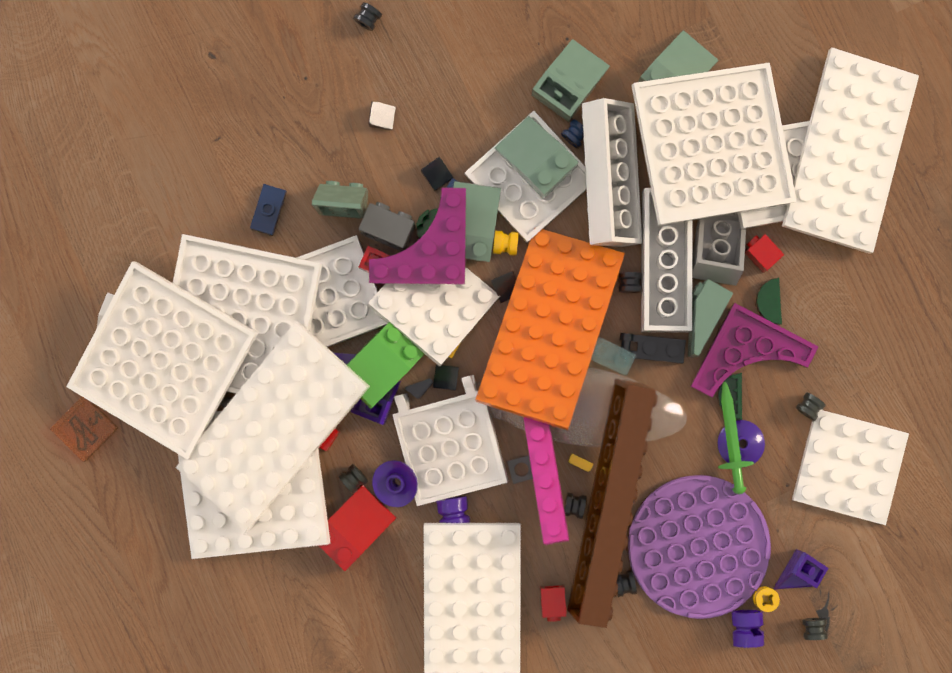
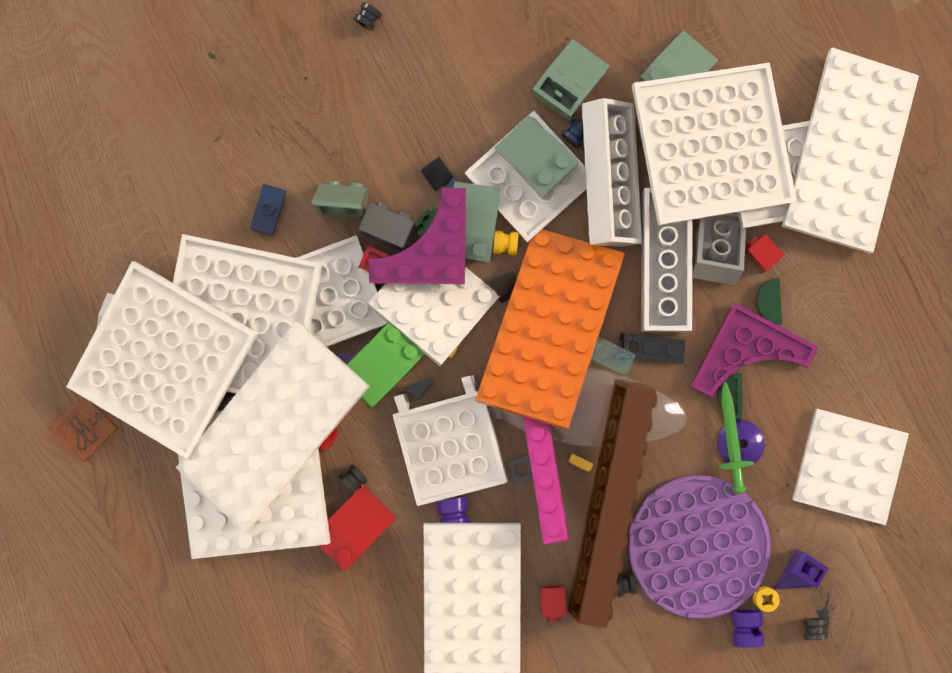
dark purple slope [351,381,401,425] -> none
slope [369,101,396,130] -> none
dark purple dish [372,460,418,507] -> none
black slope [433,365,459,391] -> none
black wheel [564,493,587,519] -> none
black wheel [619,272,642,293] -> none
sand green slope [688,279,733,358] -> none
pearl dark grey wheel [796,392,826,421] -> none

